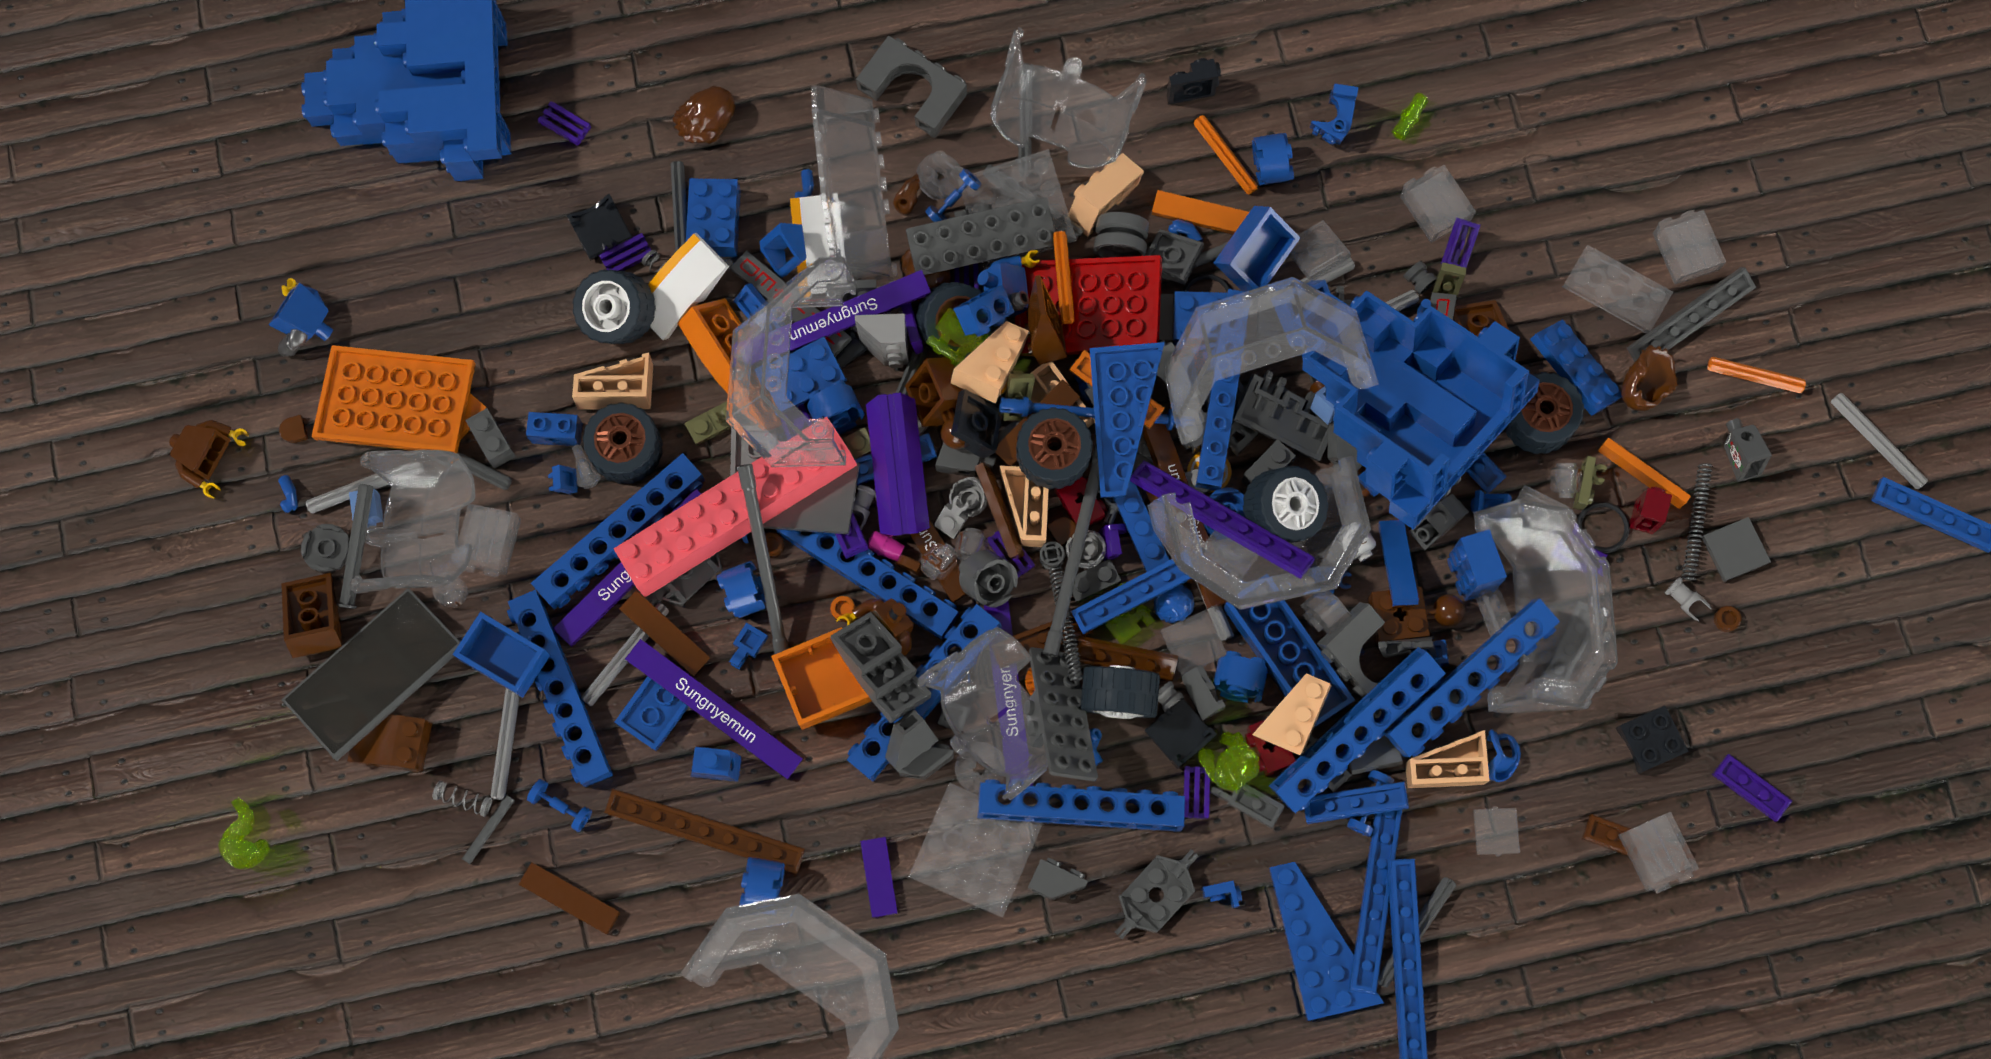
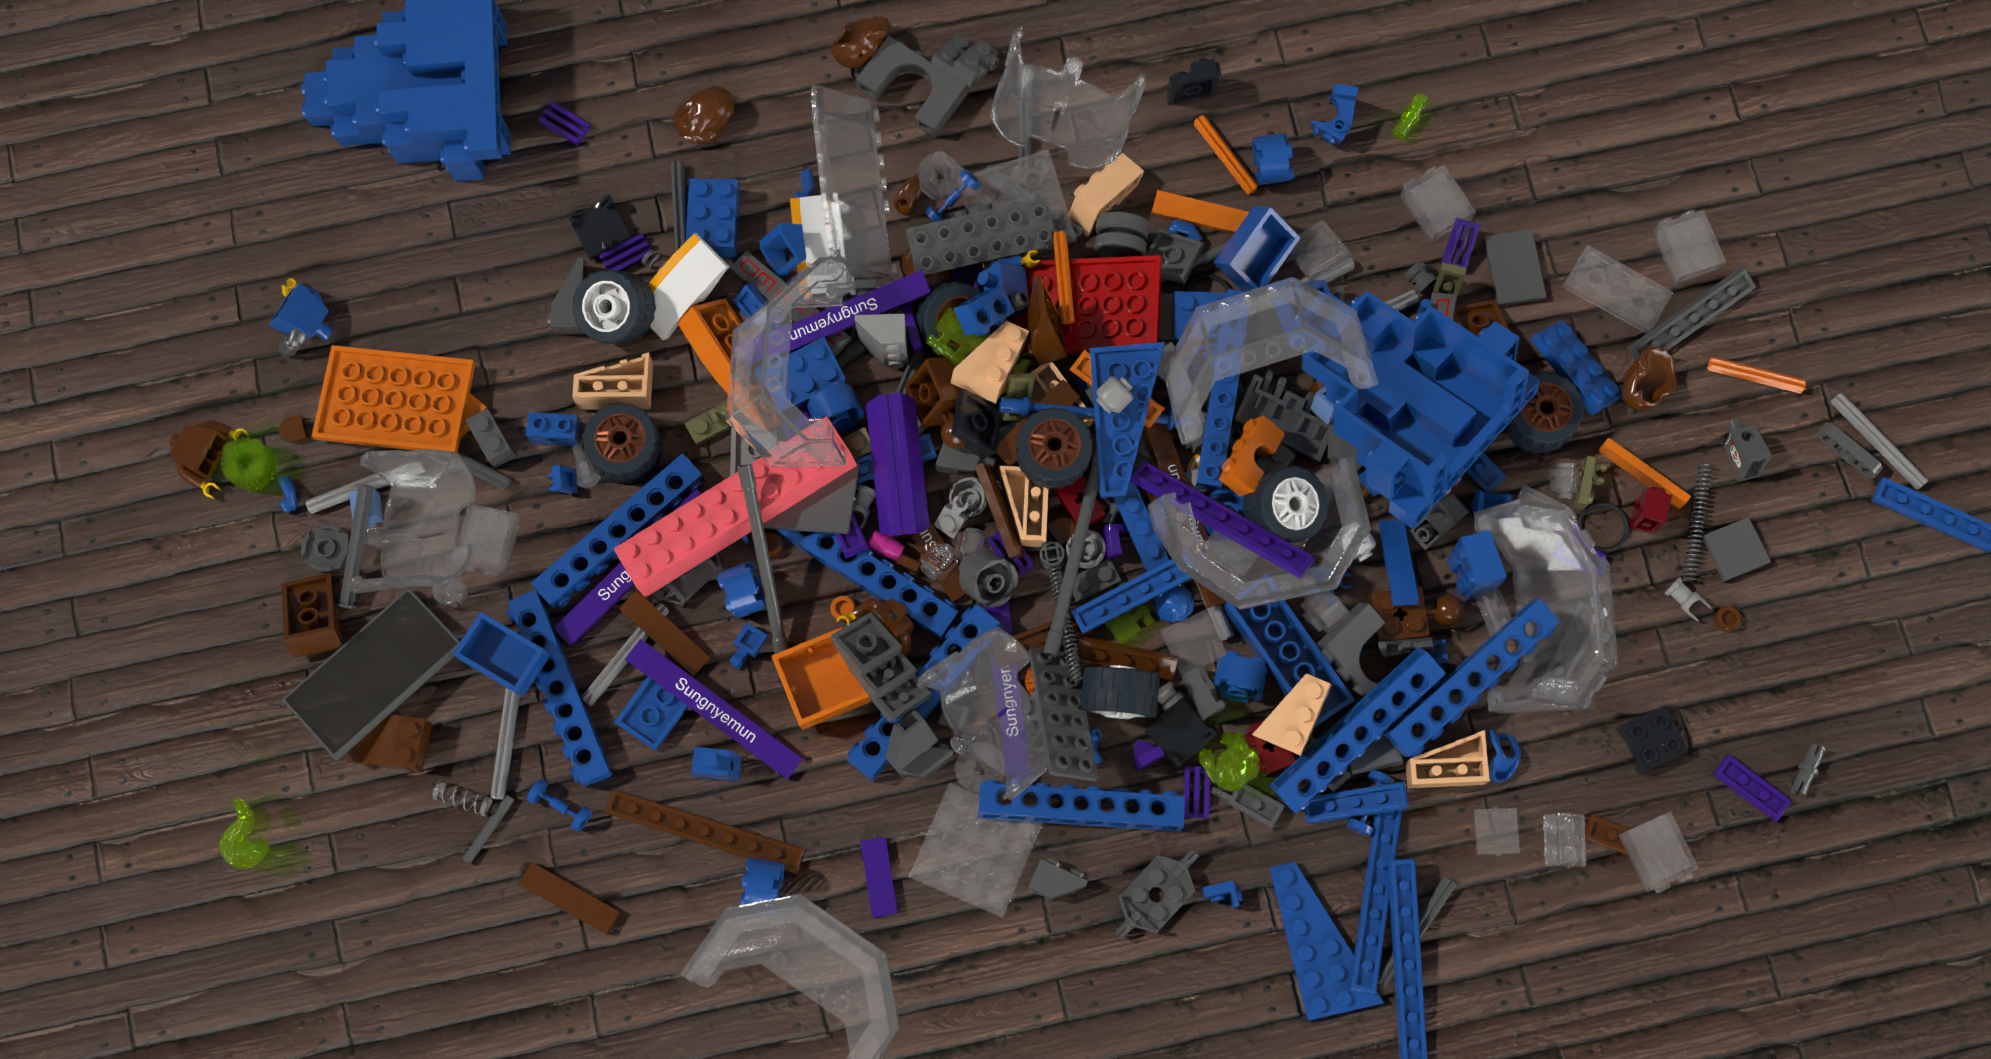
none -> clear neon green brick [220,437,278,492]
none -> dark grey slope [547,258,588,335]
none -> reddish brown piece [831,16,890,69]
none -> dark grey plate [931,34,999,87]
none -> light grey head [1096,376,1133,414]
none -> dark purple tile [1133,739,1164,771]
none -> orange arch [1219,415,1285,497]
none -> dark grey tile [1483,229,1546,306]
none -> clear bracket [1543,813,1586,867]
none -> dark grey pin [1790,743,1826,796]
none -> dark grey beam [1816,422,1883,479]

